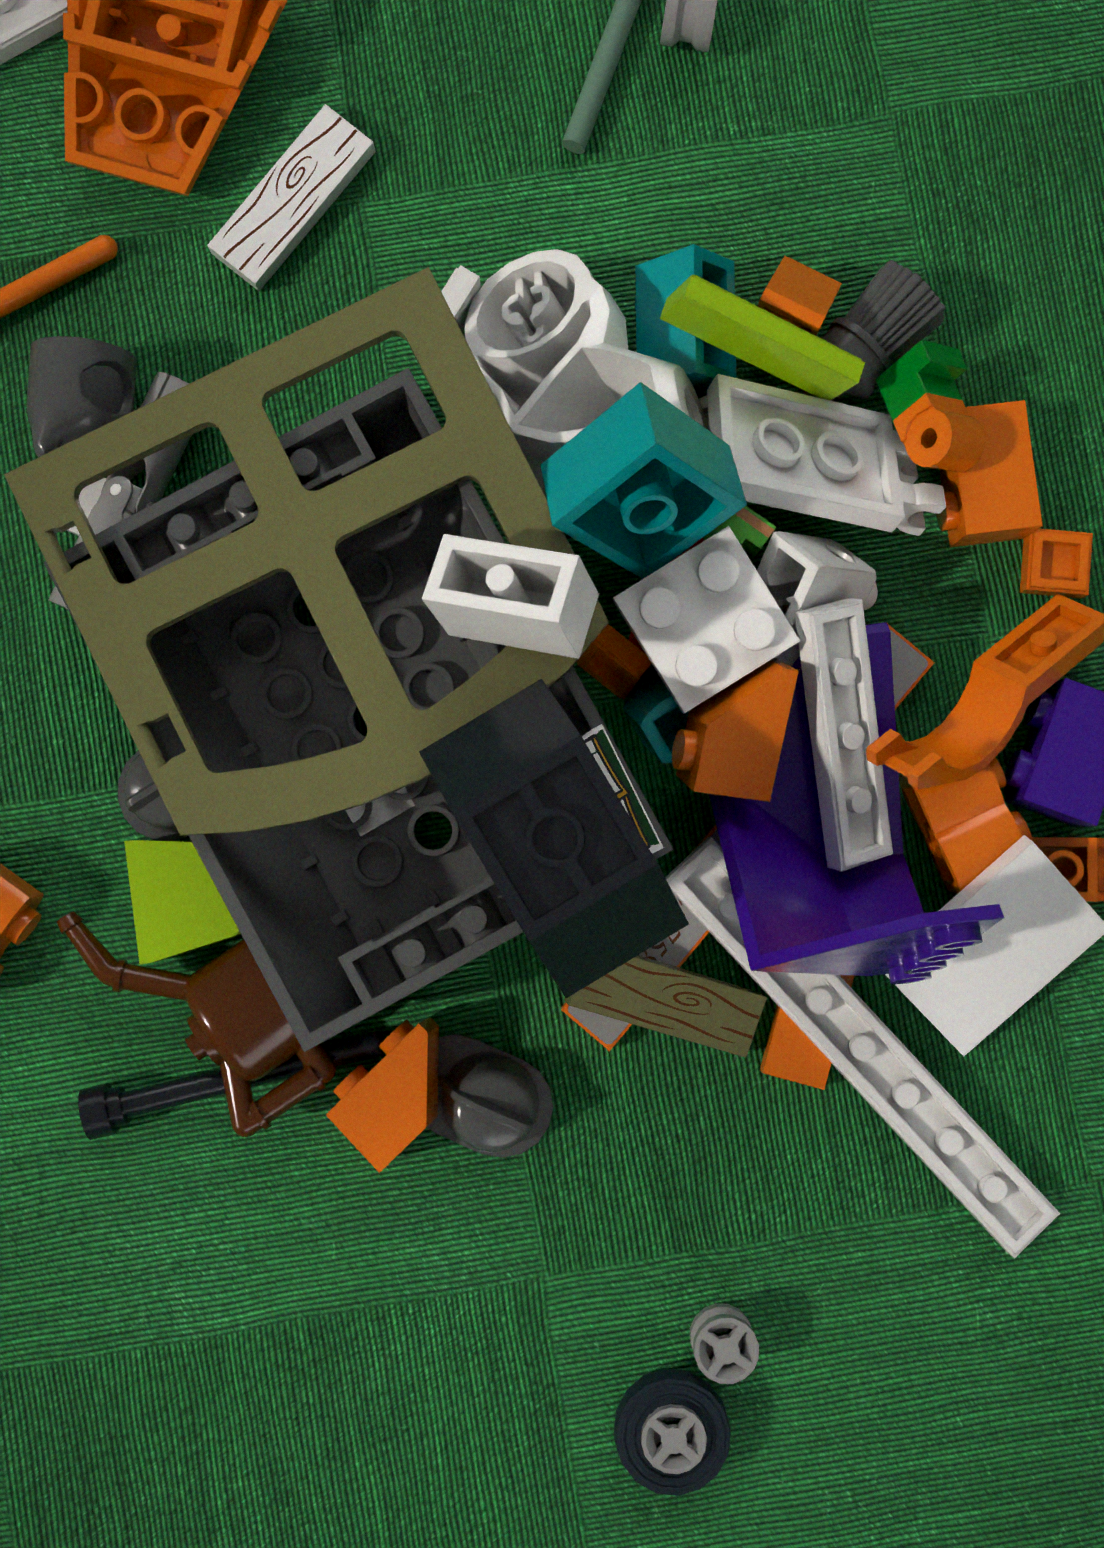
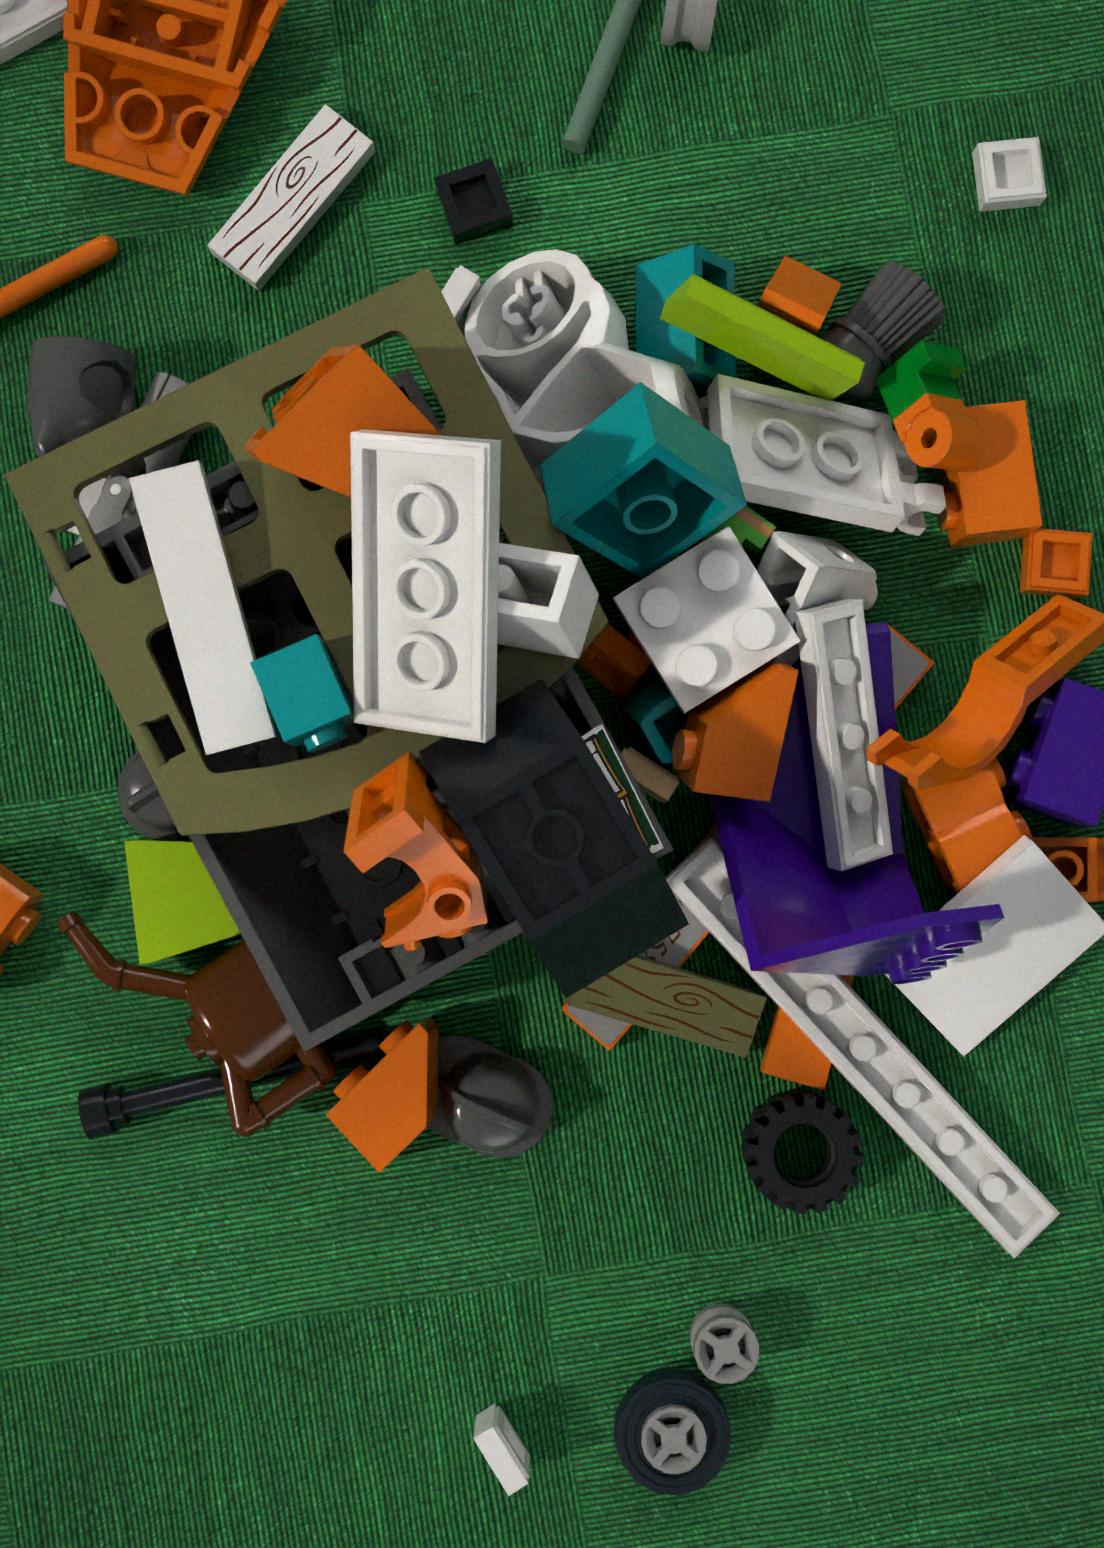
none -> white tile [128,460,278,755]
none -> orange slope [242,344,441,498]
none -> teal brick [250,634,354,753]
none -> orange tile [343,750,488,951]
none -> white tile [350,429,501,743]
none -> black tile [434,158,513,245]
none -> white tile [473,1404,530,1496]
none -> tan tile [621,747,679,803]
none -> black tyre [741,1090,864,1214]
none -> white tile [972,137,1047,212]

